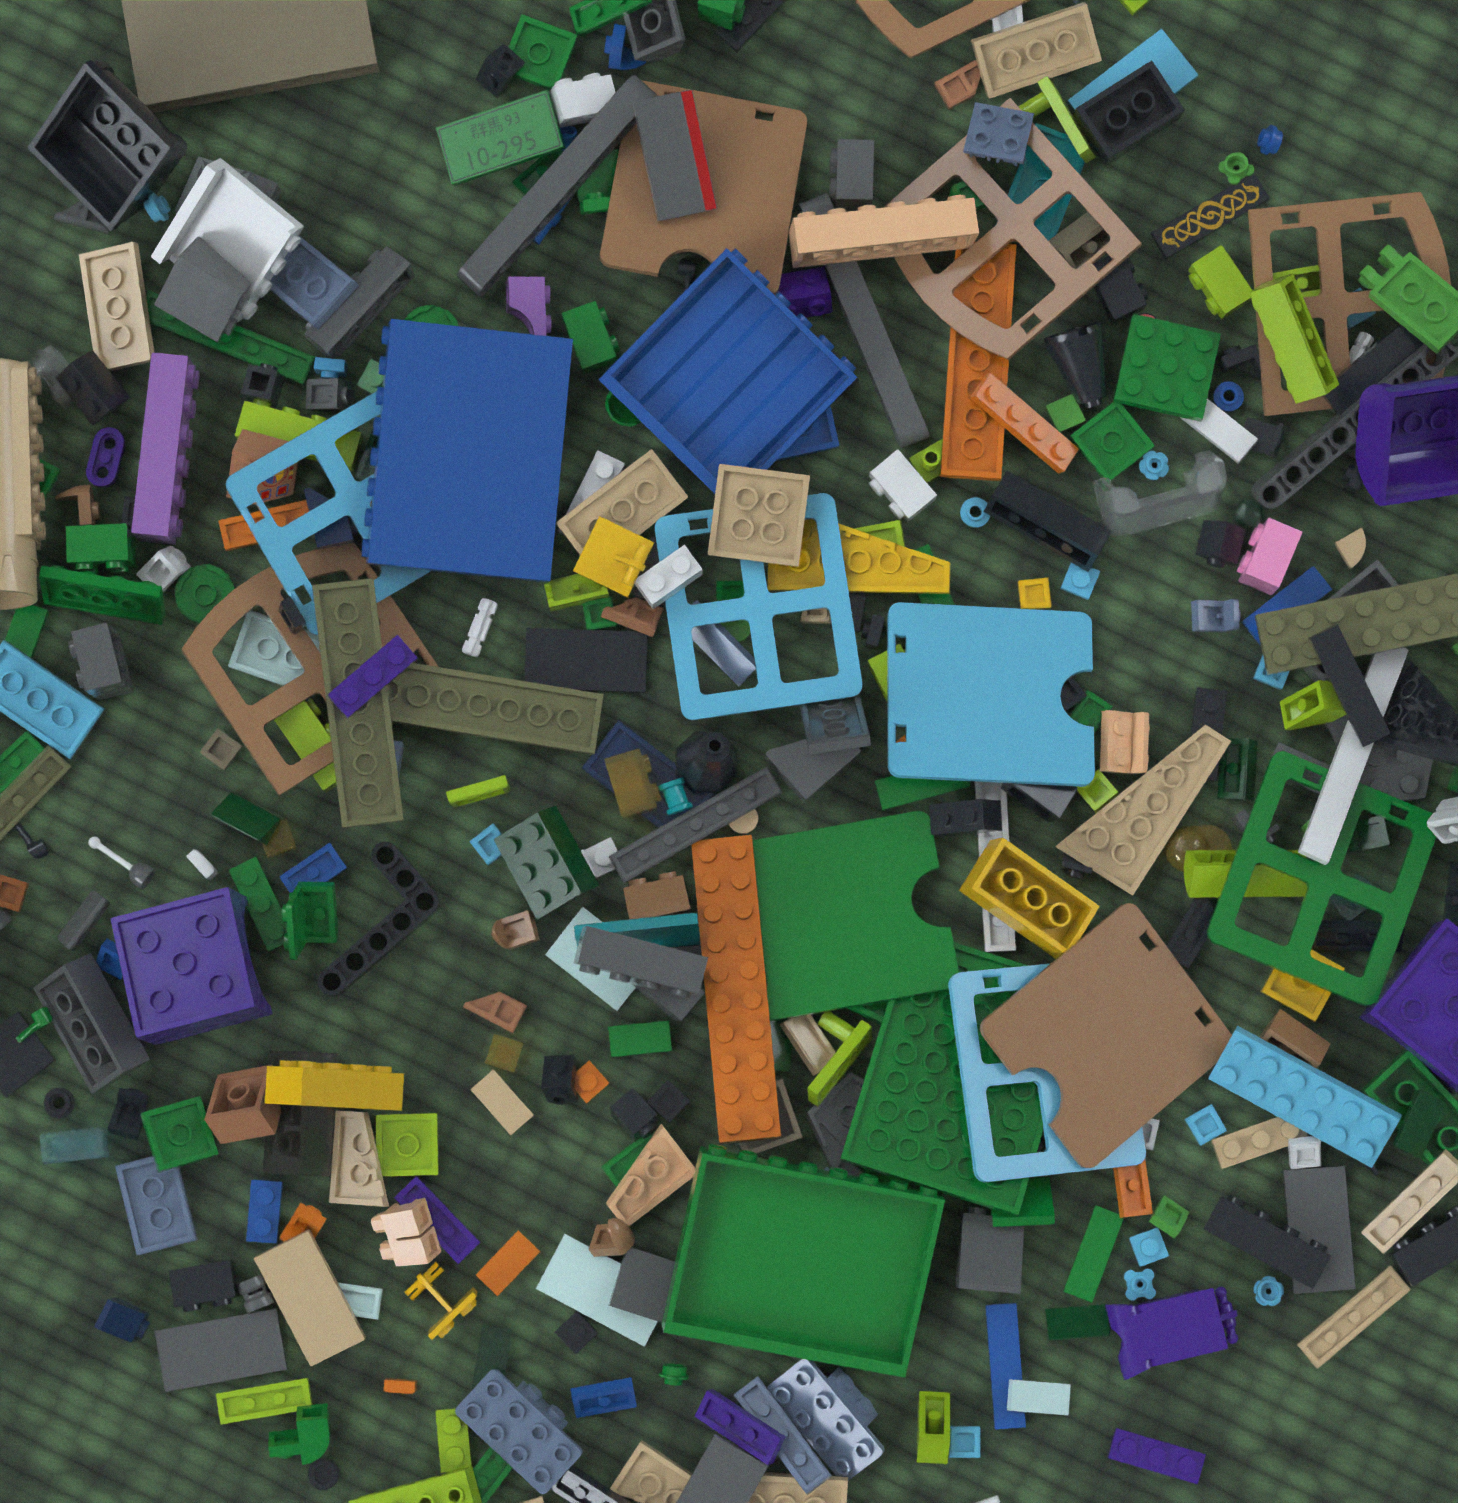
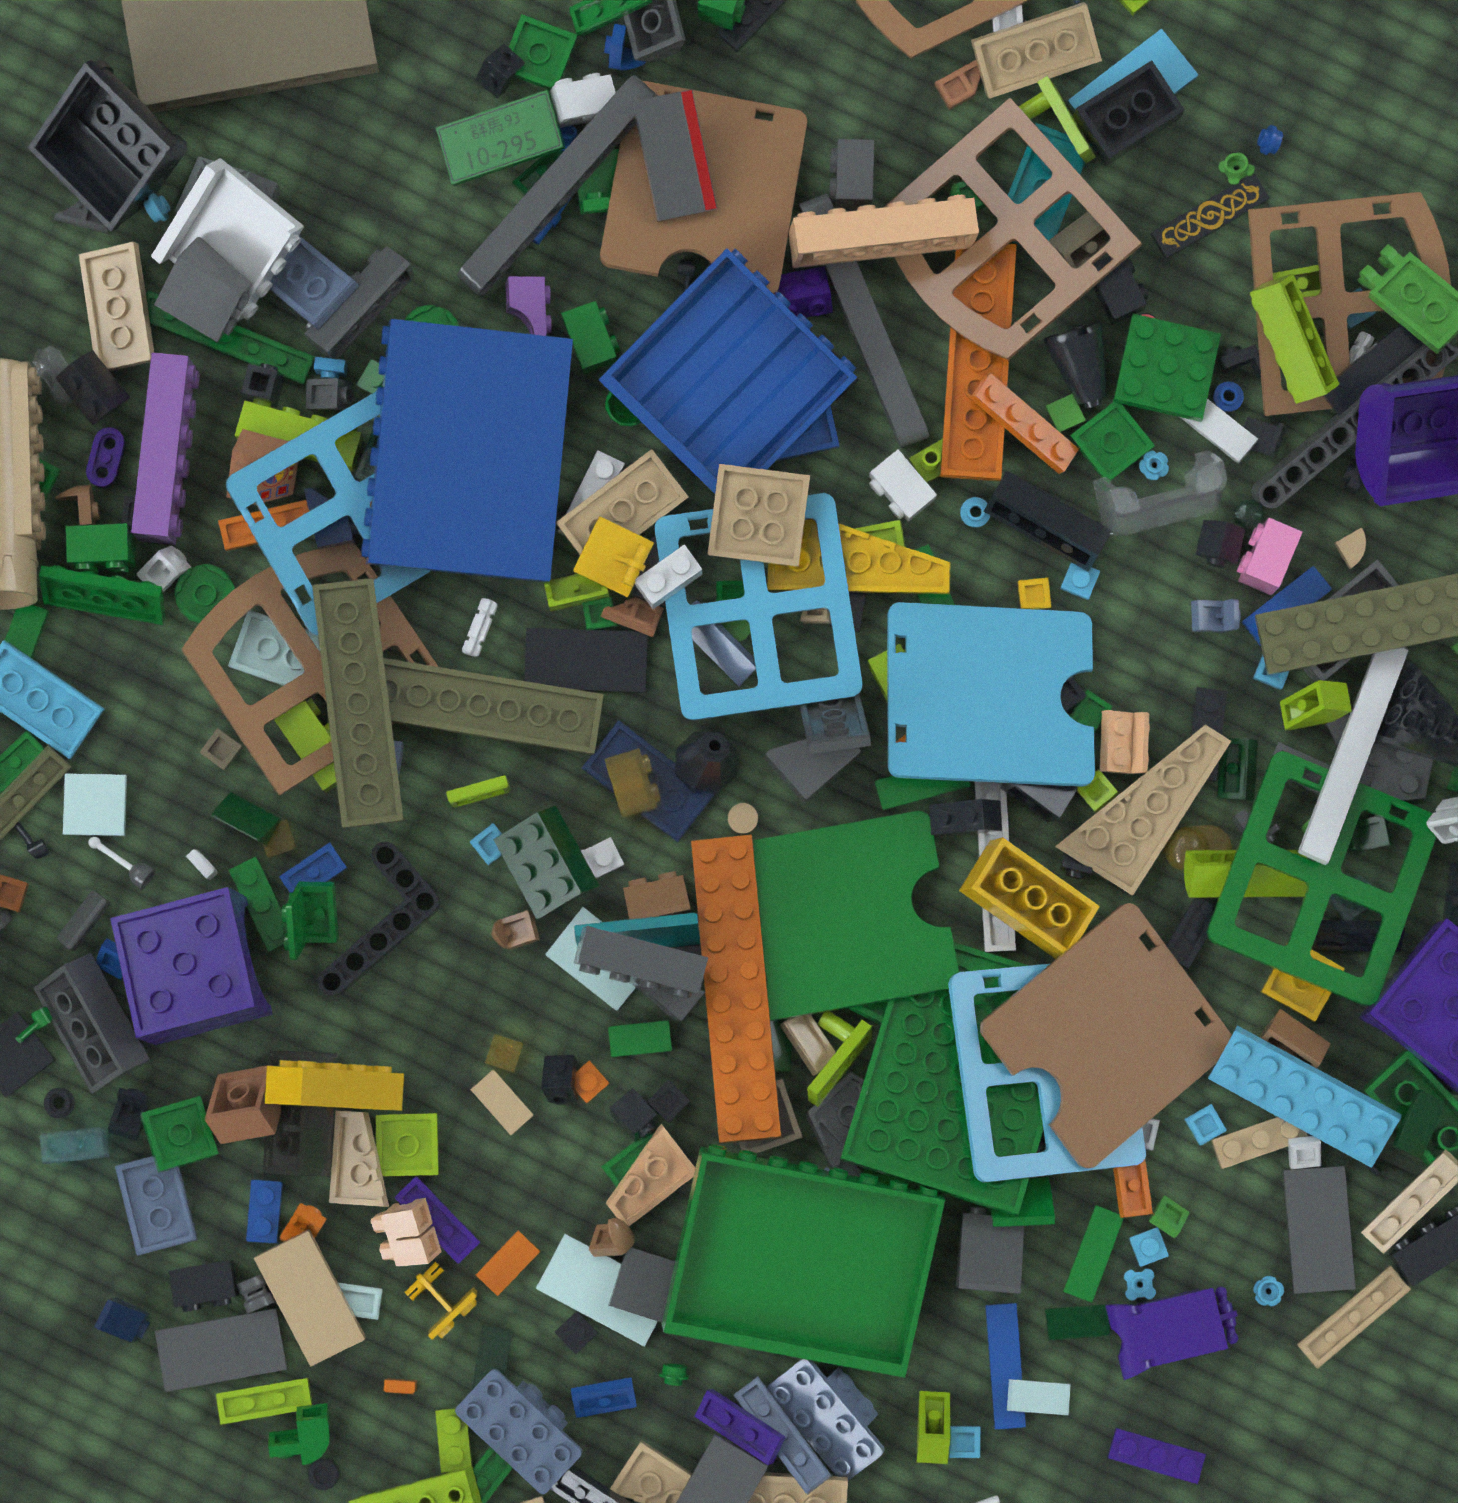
dark grey brick [68,623,134,701] -> none
black tile [278,596,306,635] -> none
dark purple plate [327,635,418,719] -> none
nougat tile [463,992,527,1033] -> none
dark grey tile [609,766,783,884] -> none
teal bush [658,778,693,816] -> none
black plate [861,614,885,650] -> none
sand blue hinge [963,102,1034,166] -> none
lime brick [1188,245,1253,320] -> none
black brick [1204,1194,1331,1289] -> none
black tile [1309,624,1391,747] -> none
none -> light aqua tile [63,774,127,836]

